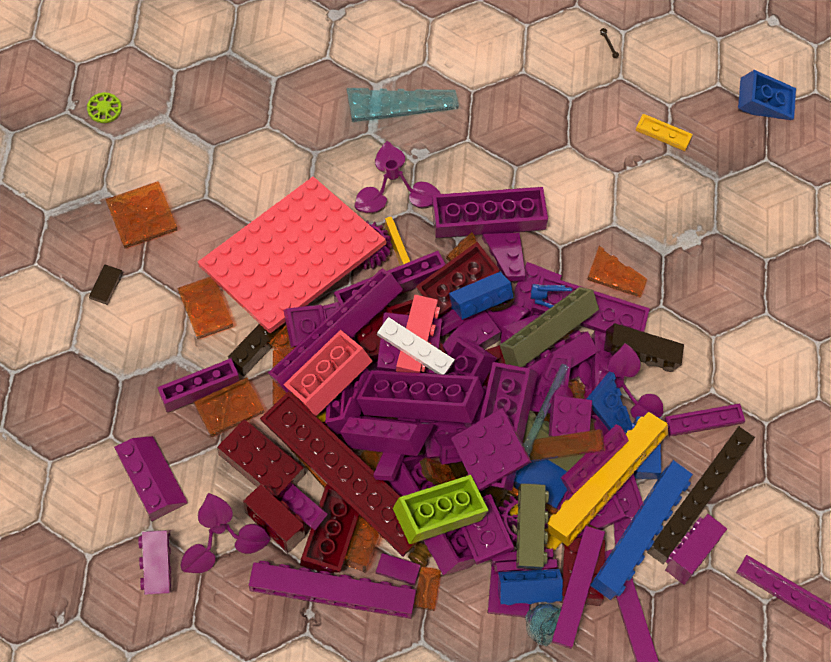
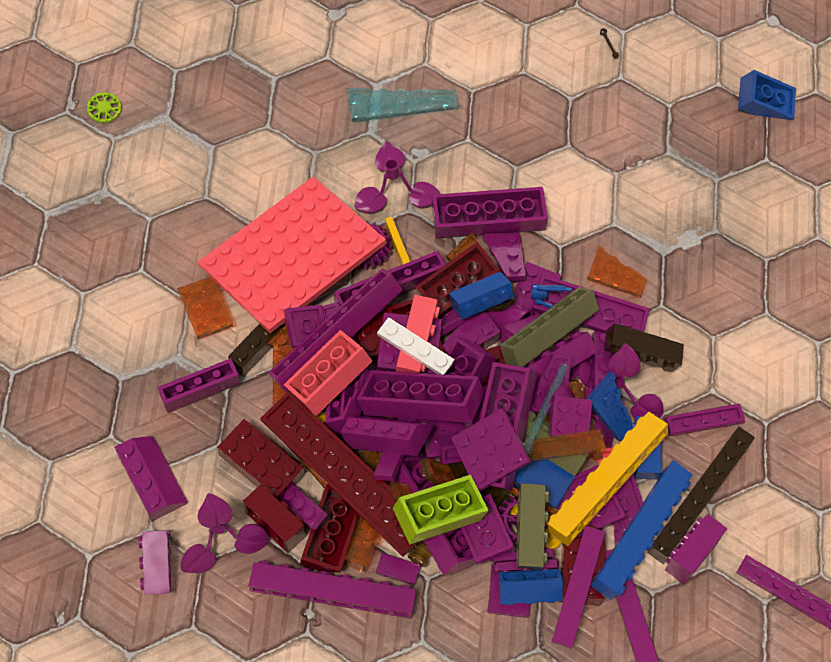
dark brown tile [89,264,123,305] -> none
clear orange plate [105,181,178,249] -> none
clear orange plate [194,378,264,437] -> none
clear orange tile [414,567,441,611] -> none
clear light blue cylinder [525,604,561,646] -> none
magenta plate [561,424,629,494] -> none
yellow tile [635,114,693,151] -> none
none -> clear orange tile [389,481,412,501]

